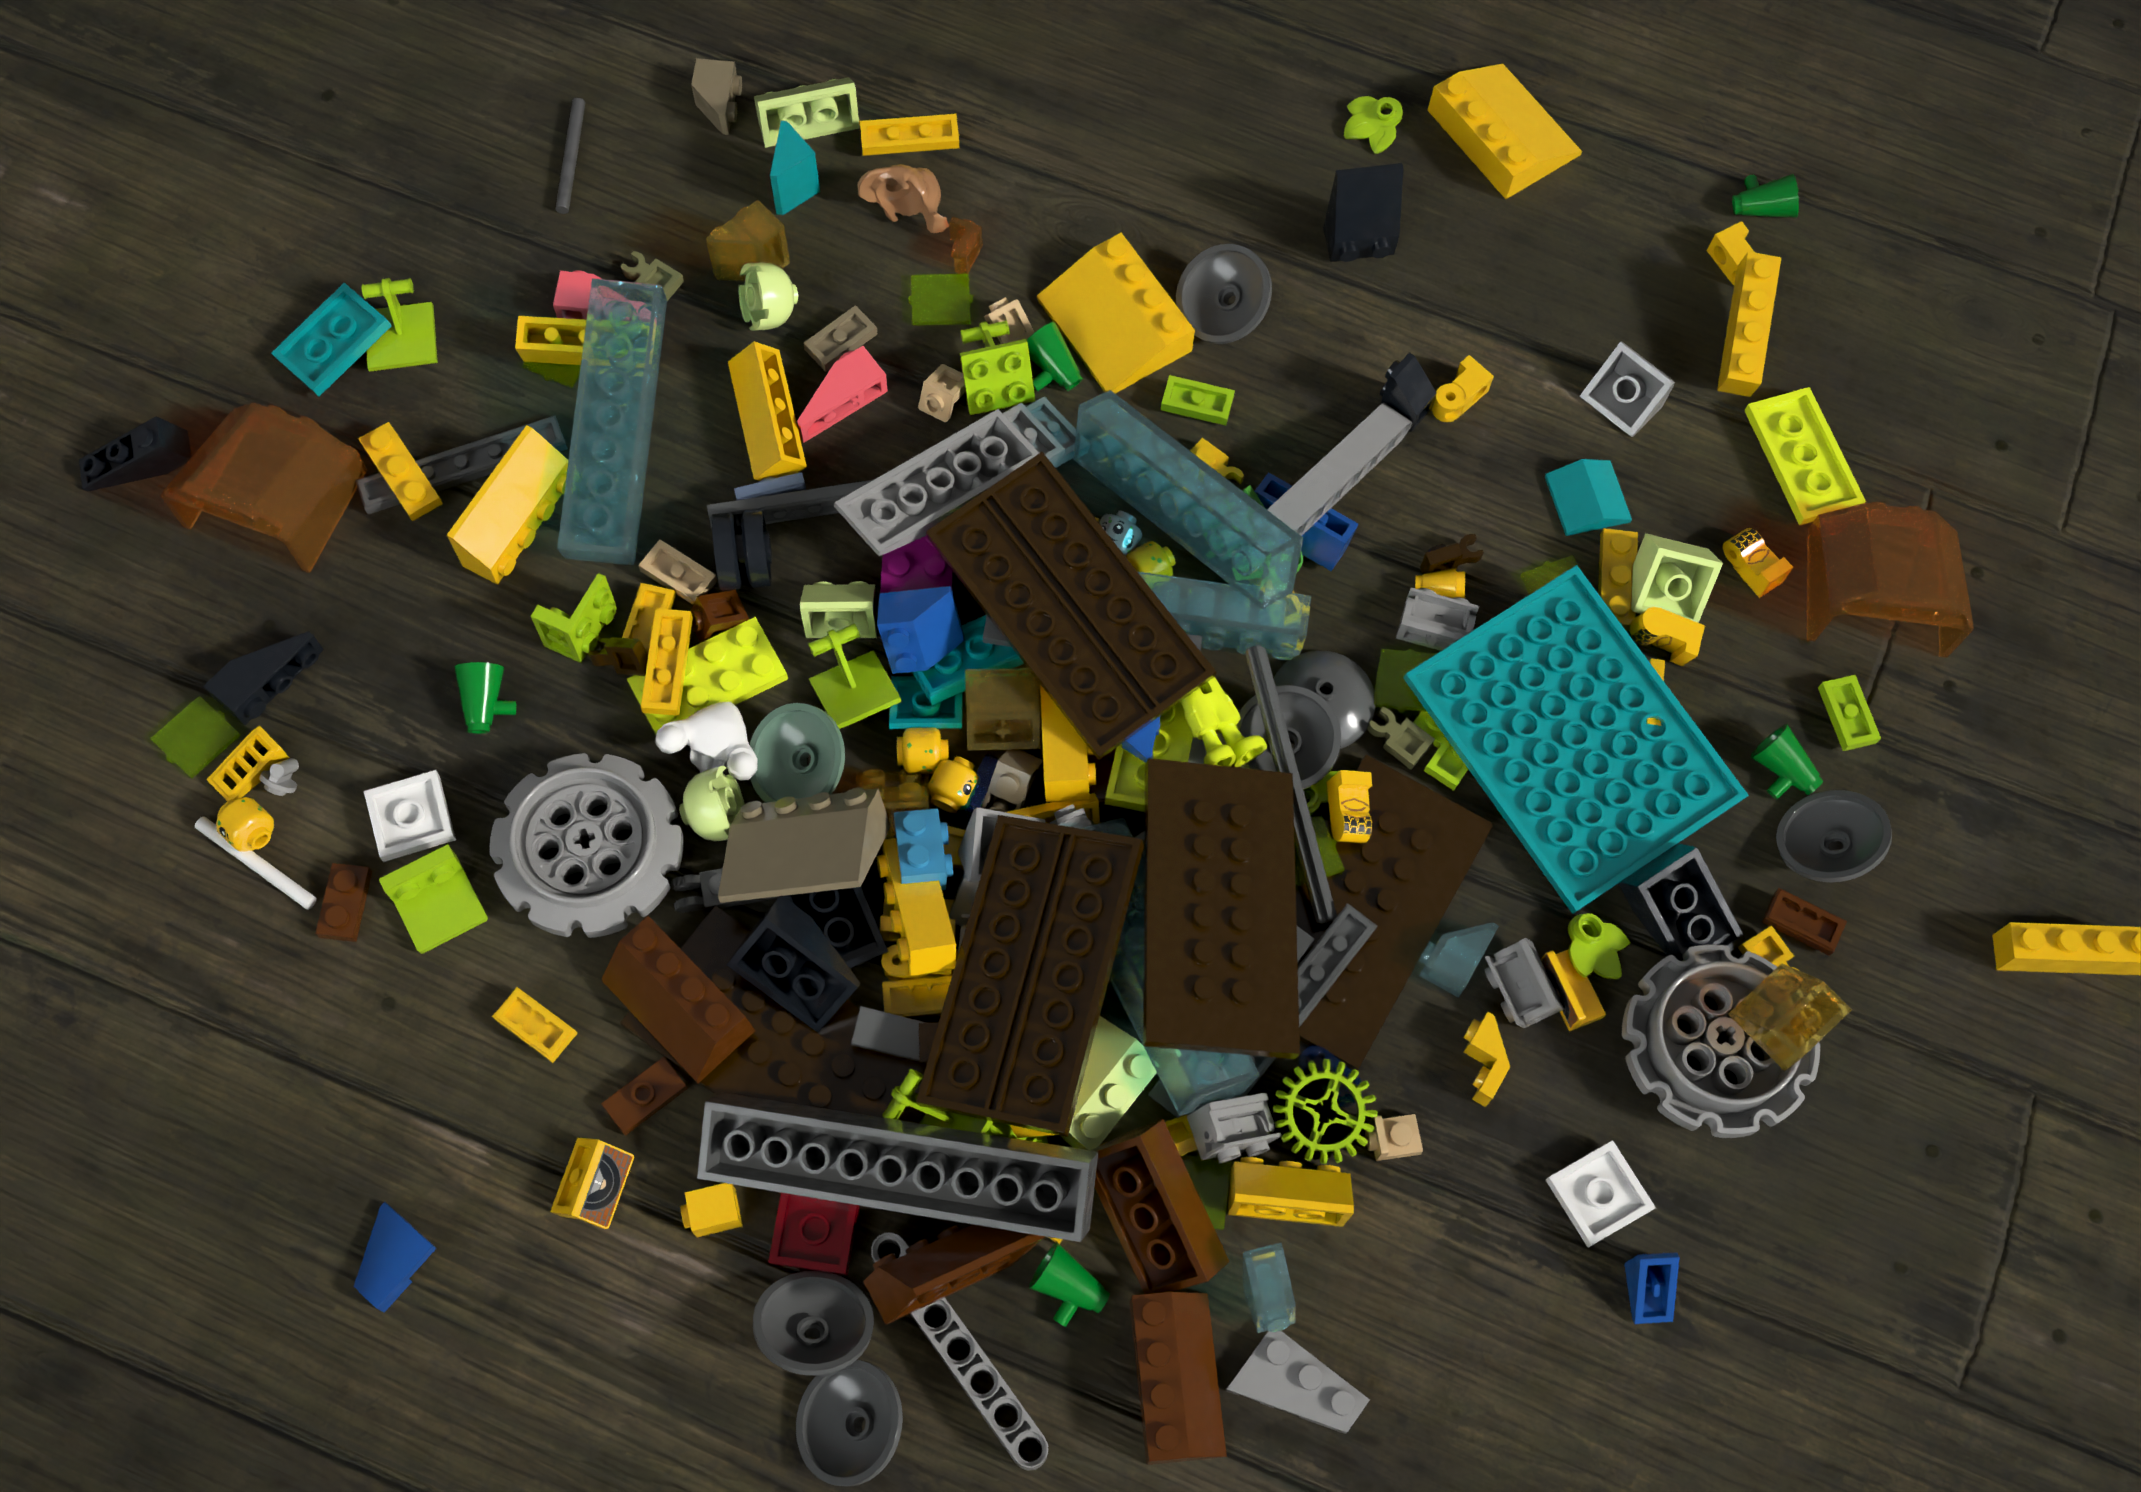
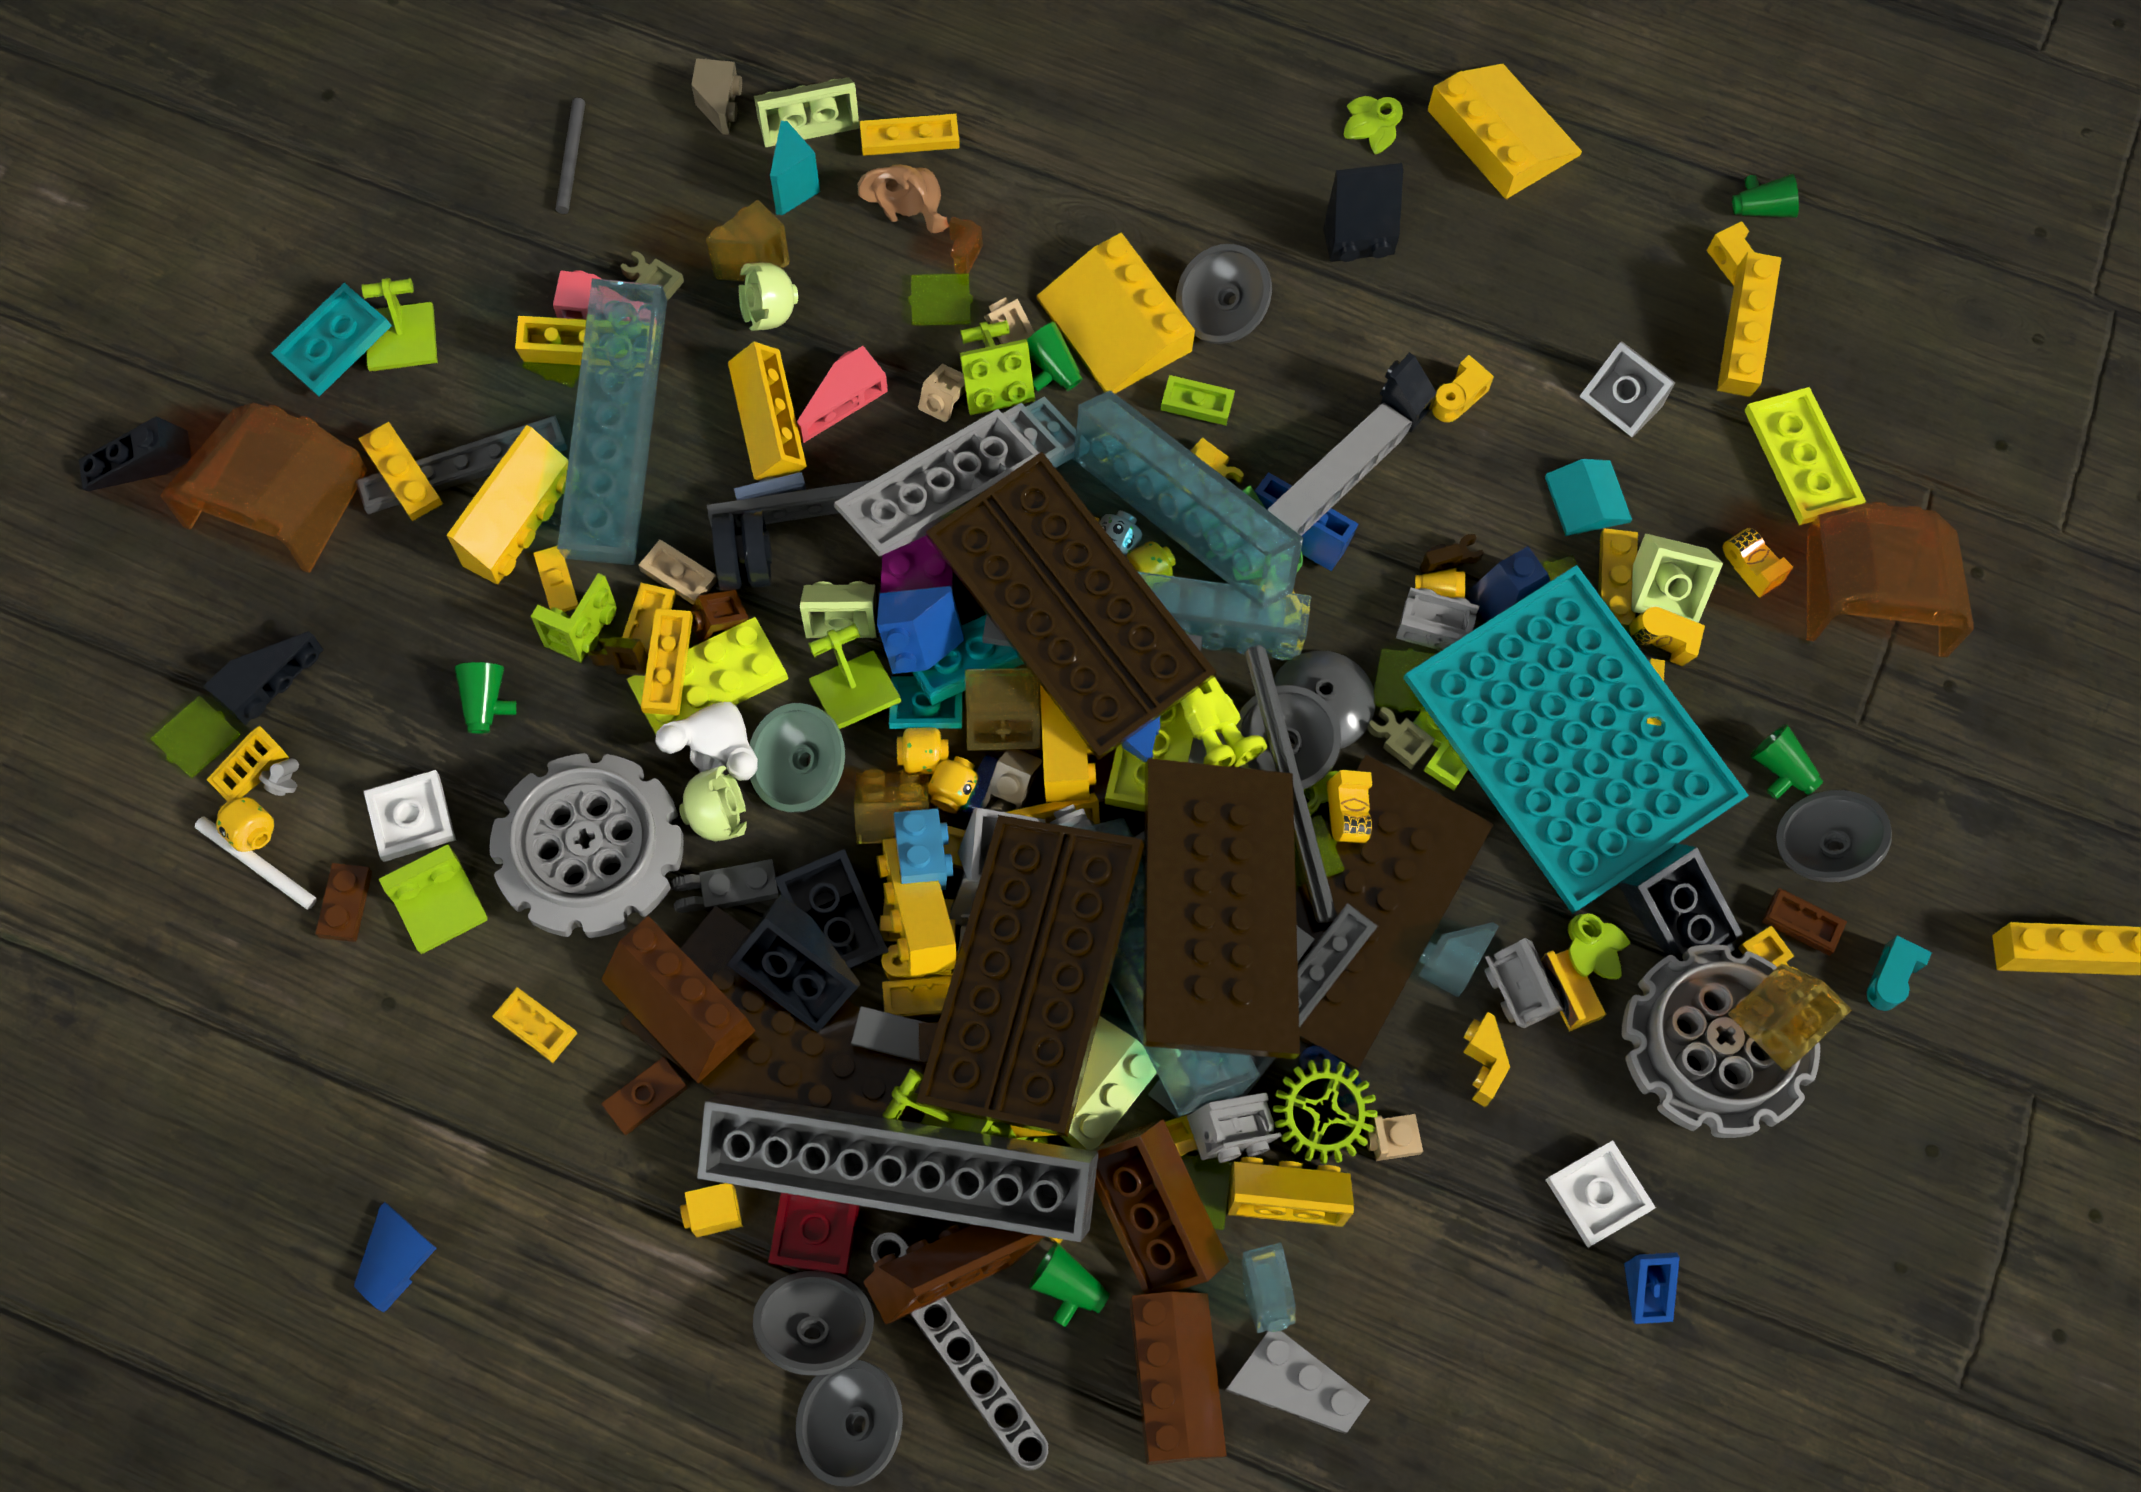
panel [550,1138,634,1229] -> none
dark tan slope [718,788,891,903] -> none
dark tan plate [803,305,878,372] -> none
lime plate [1818,675,1881,751] -> none
none -> yellow piece [533,545,579,612]
none -> dark blue slope [1465,546,1551,624]
none -> teal leg [1866,935,1932,1011]

